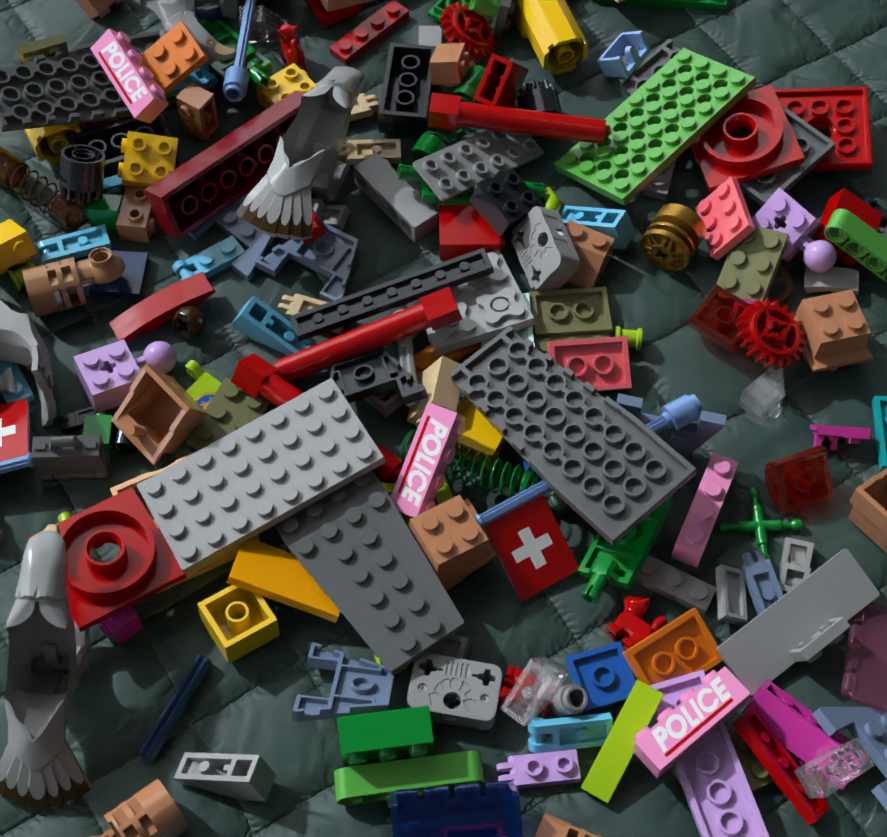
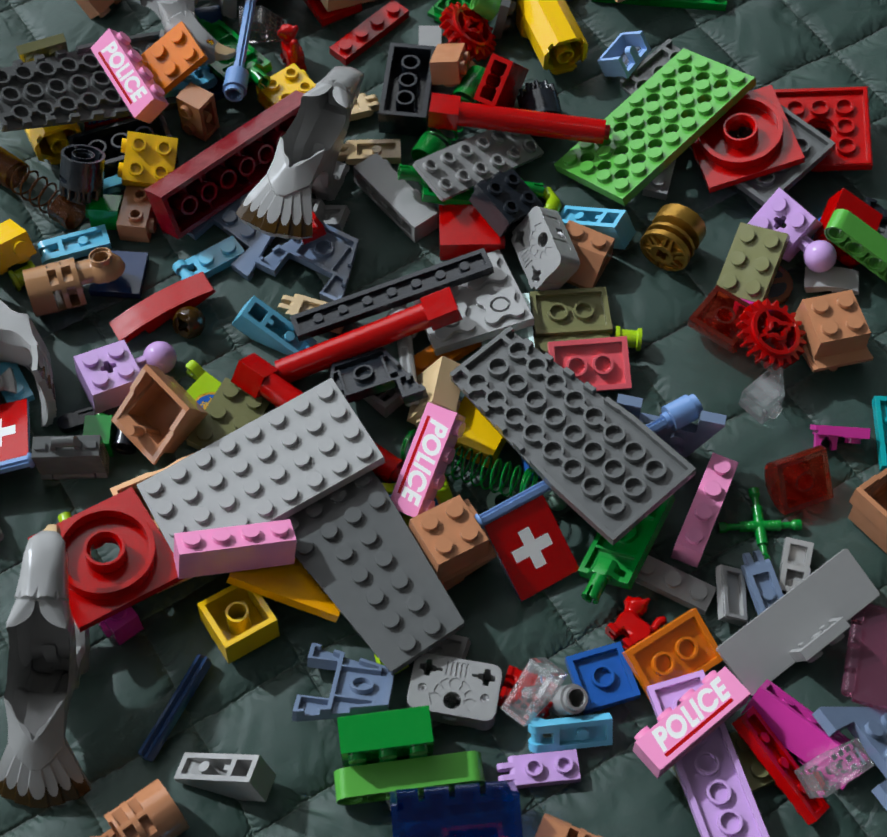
lime tile [581,680,664,803] -> none
coral plate [695,176,755,261] -> none
none -> bright pink brick [174,519,297,579]

